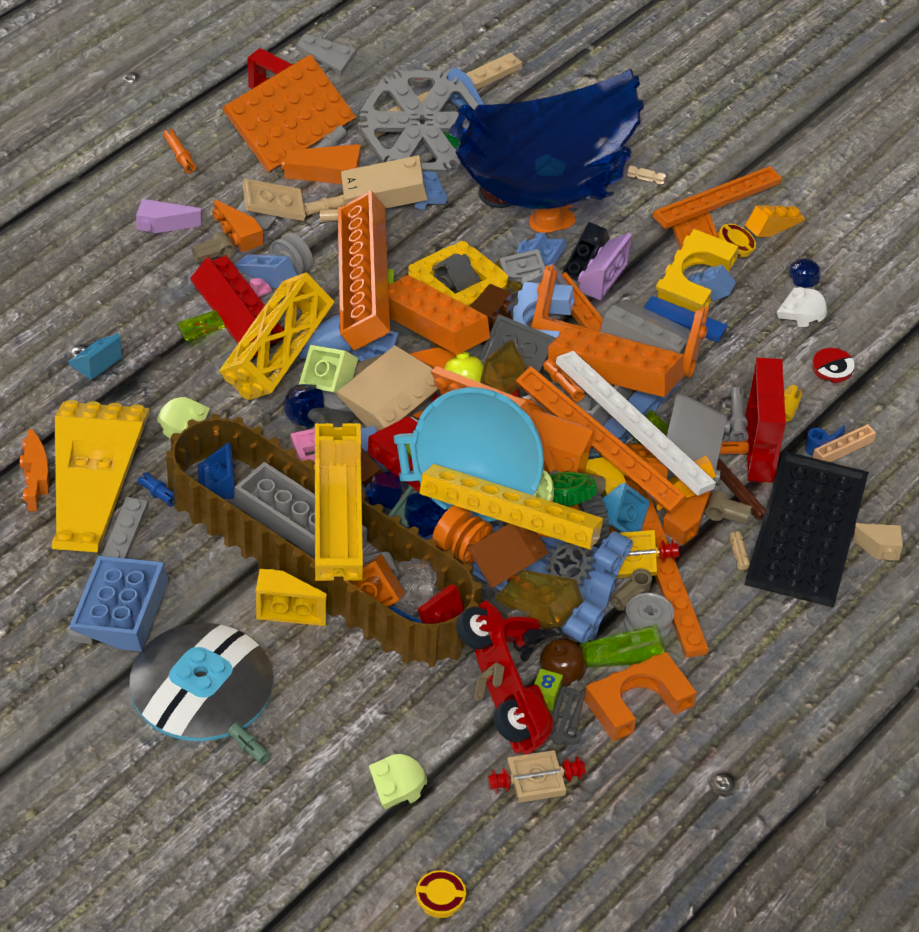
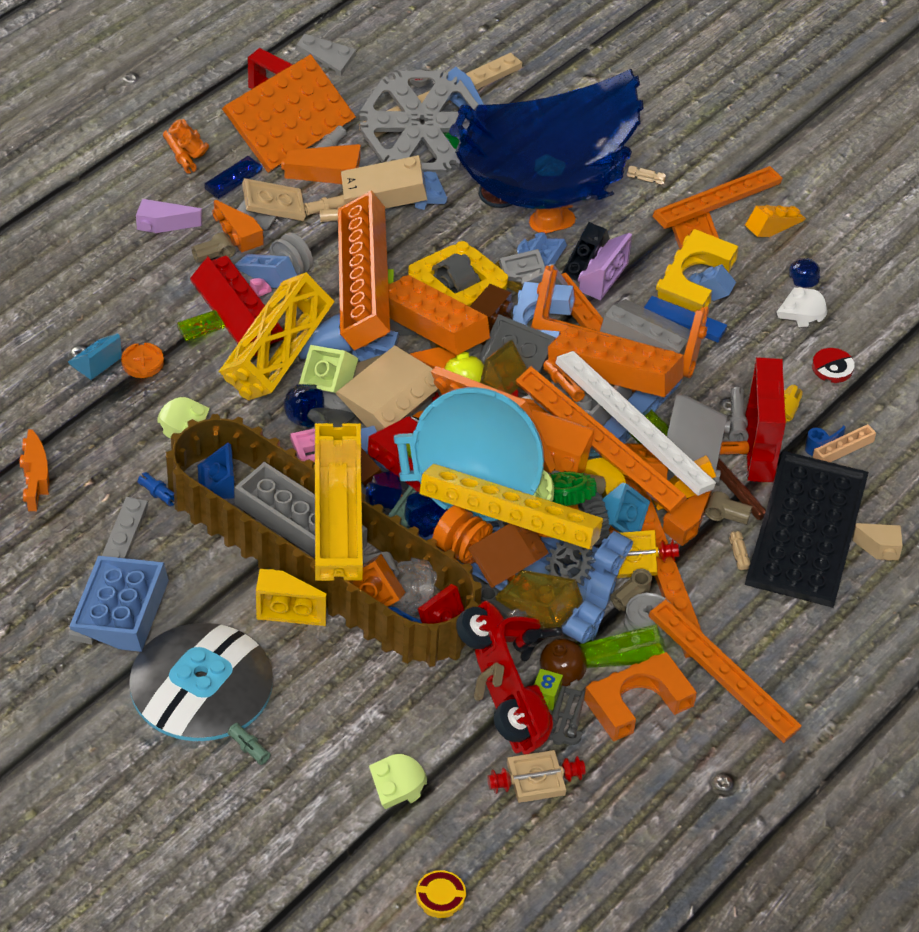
yellow wing [52,400,149,552] -> none
yellow tile [717,223,756,257] -> none
none -> orange tile [121,343,164,378]
none -> orange axle [168,119,209,158]
none -> clear blue plate [204,156,262,199]
none -> orange plate [648,599,802,743]

